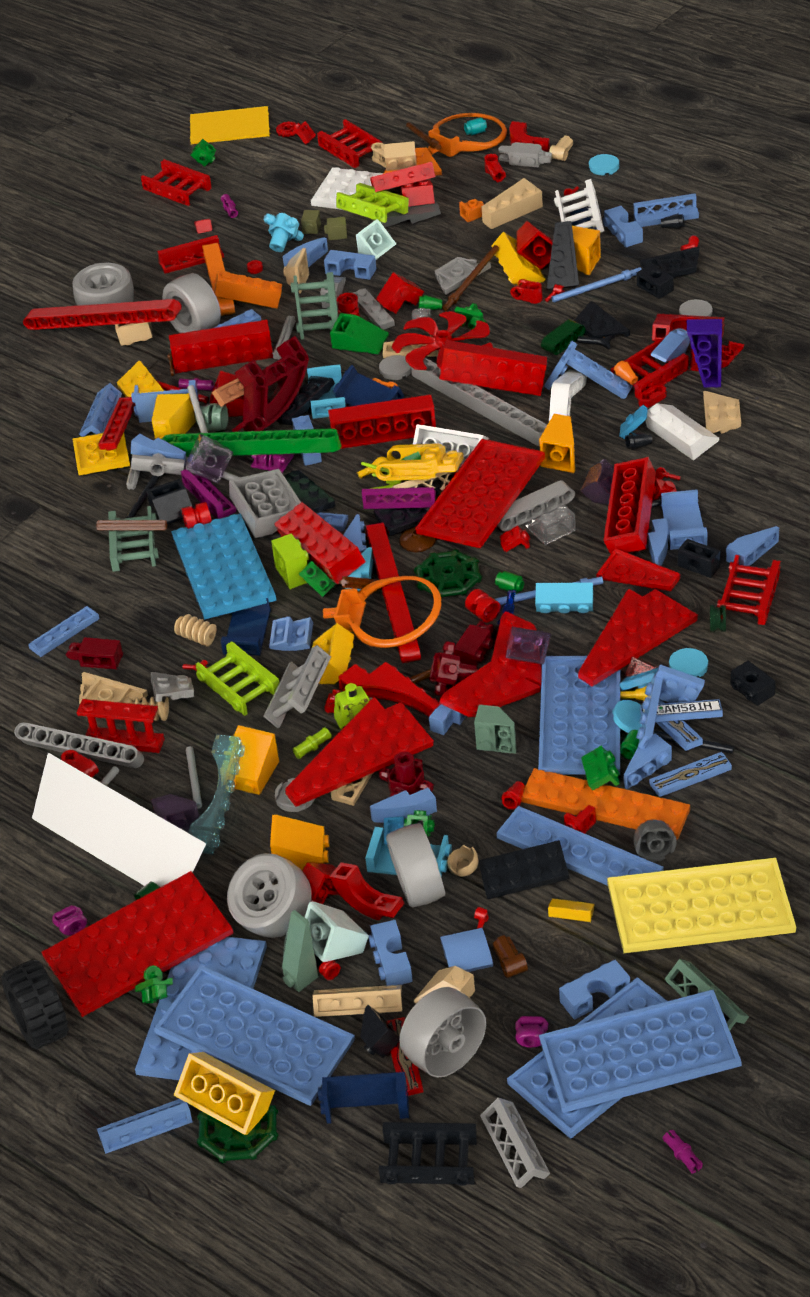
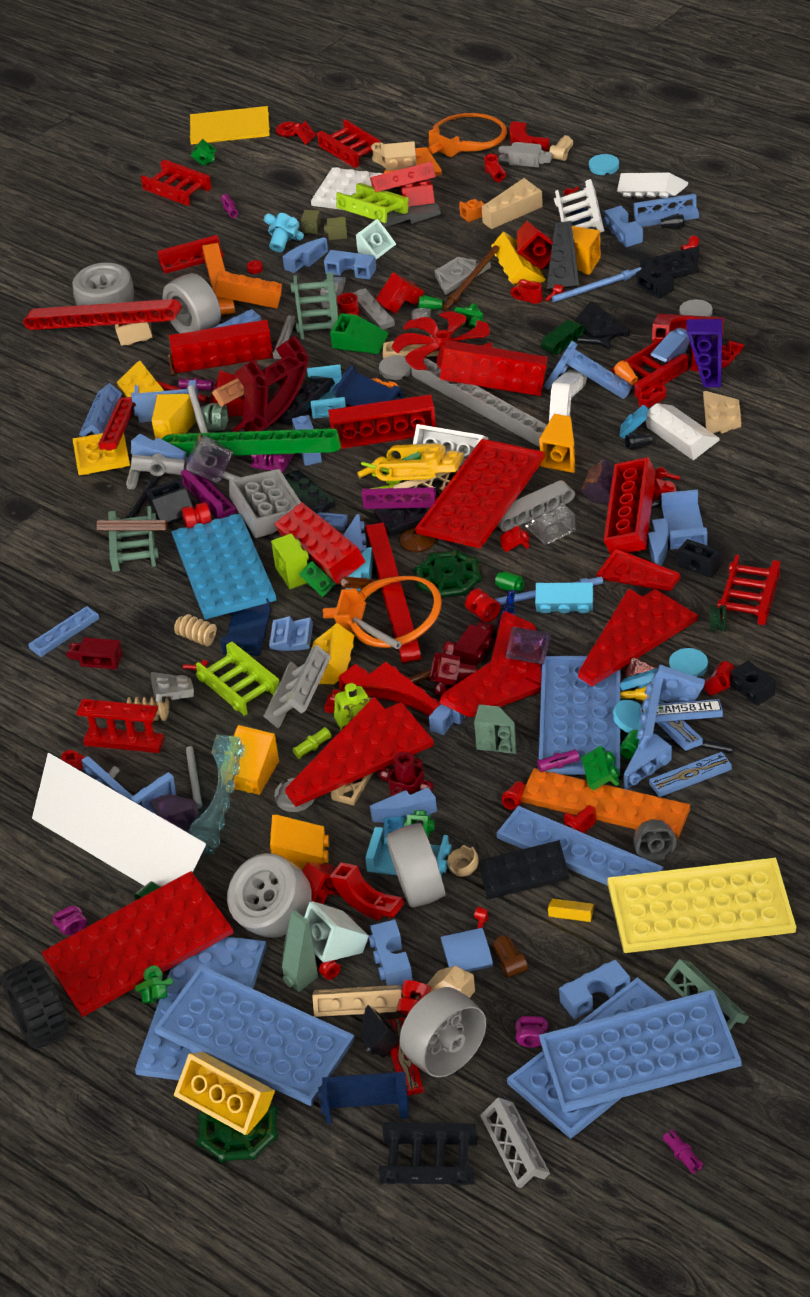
light grey beam [14,723,144,768] -> none
tan wing [79,672,148,704] -> none
medium blue fence [97,1099,192,1154] -> none
slope [194,219,212,233] -> none
tan slope [284,248,309,293] -> none
reddish brown bar [406,122,442,150] -> none
teal brick [464,117,487,136] -> none
medium blue slope [726,526,779,566] -> none
none -> medium blue bracket [82,757,177,816]
none -> light grey piece [352,617,401,649]
none -> red wheel [396,980,431,1015]
none -> magenta pin [537,749,580,772]
none -> white slope [617,173,688,198]
none -> red piece [704,661,735,696]

